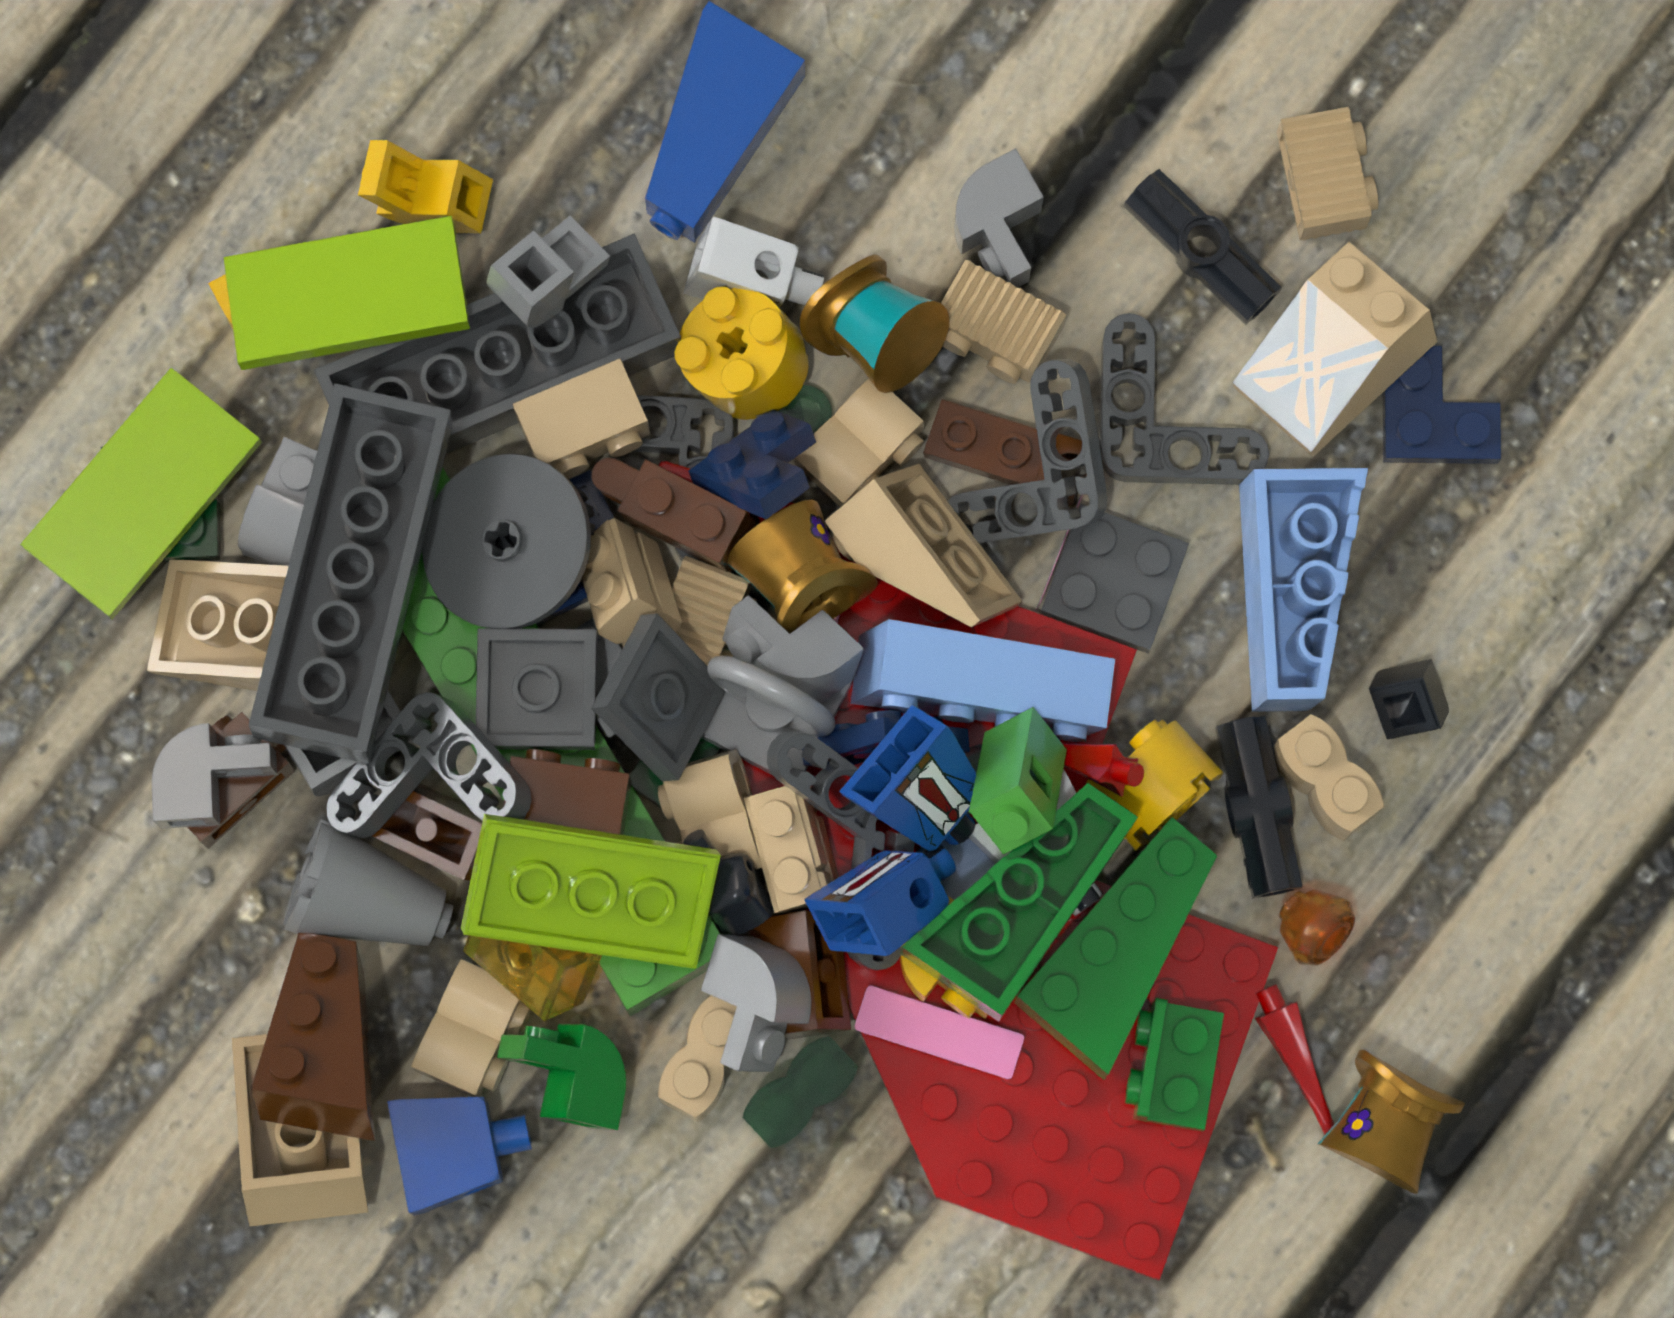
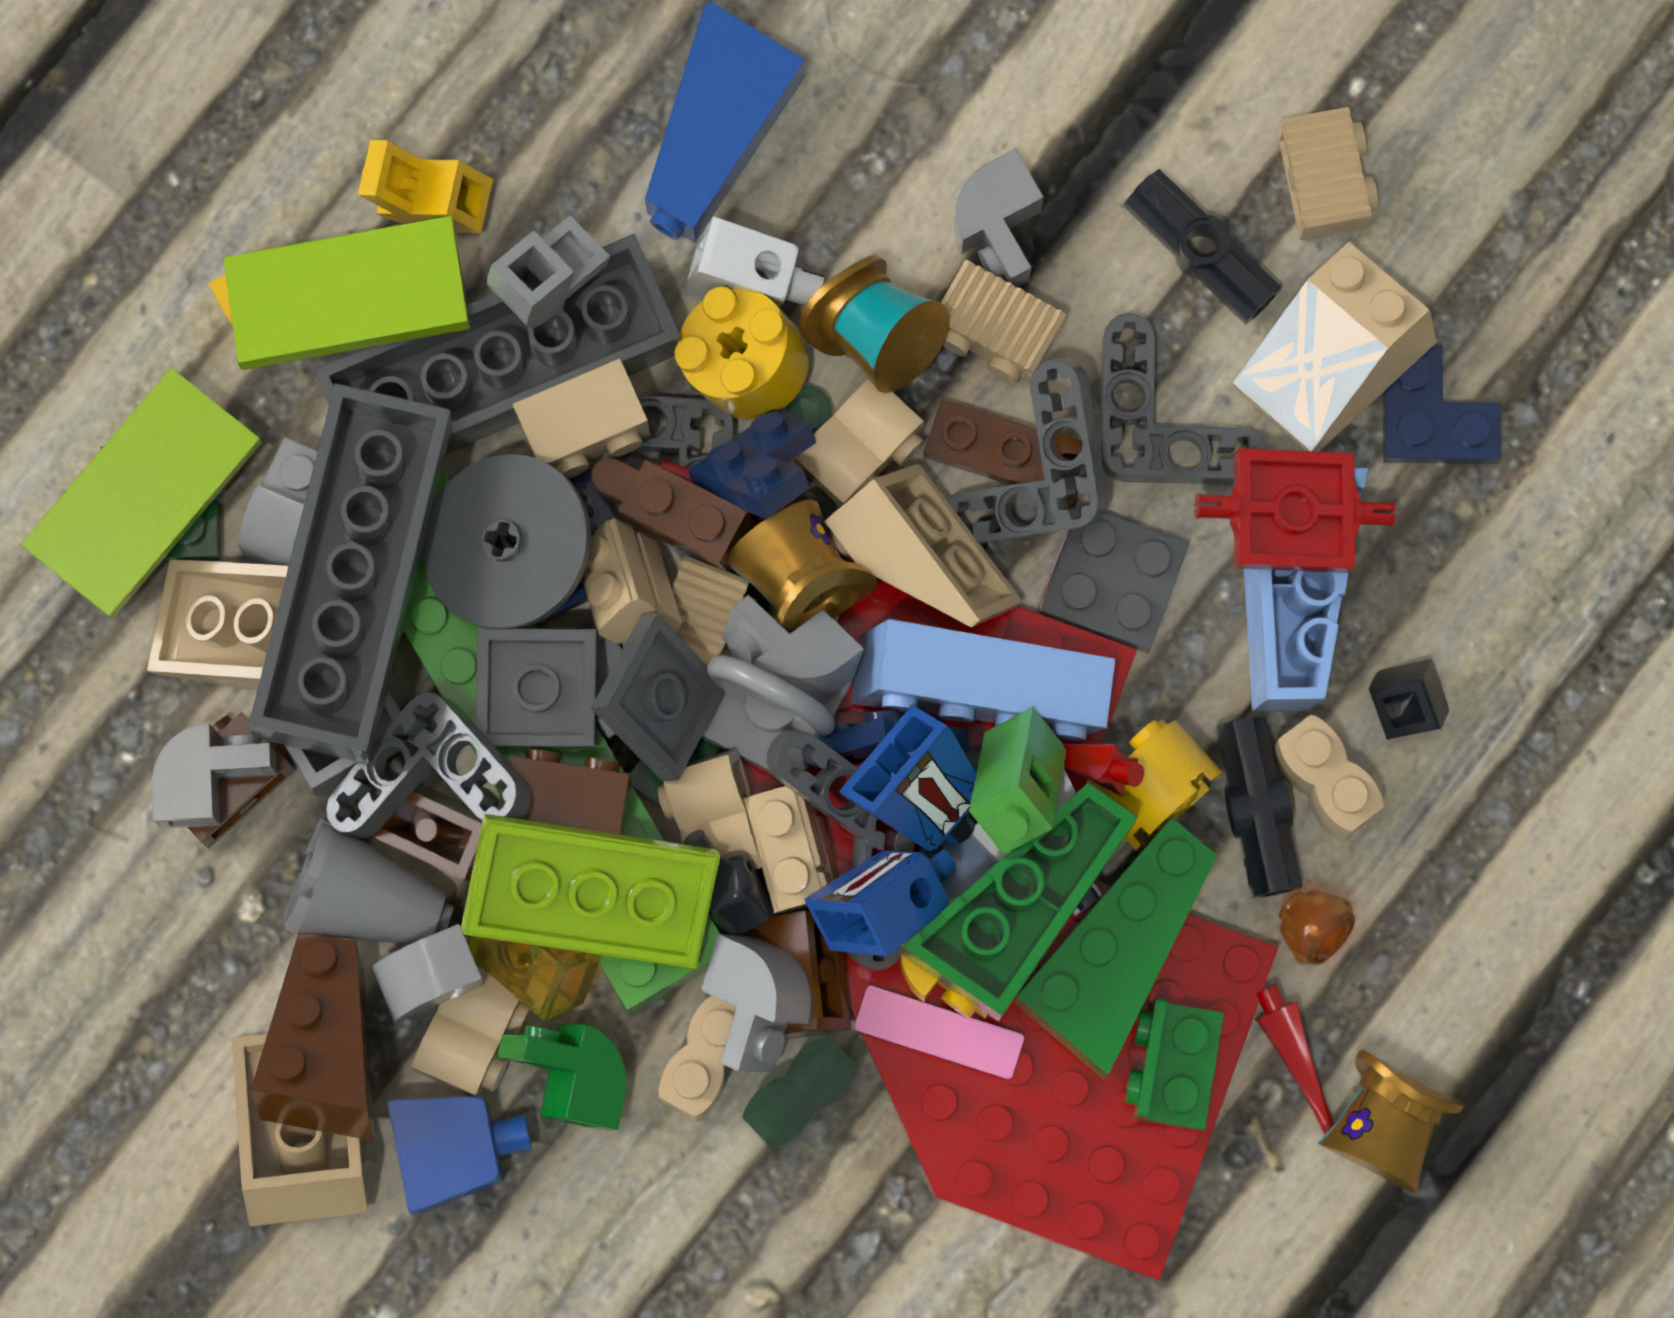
none -> light grey brick [372,924,482,1023]
none -> red plate [1194,448,1396,573]

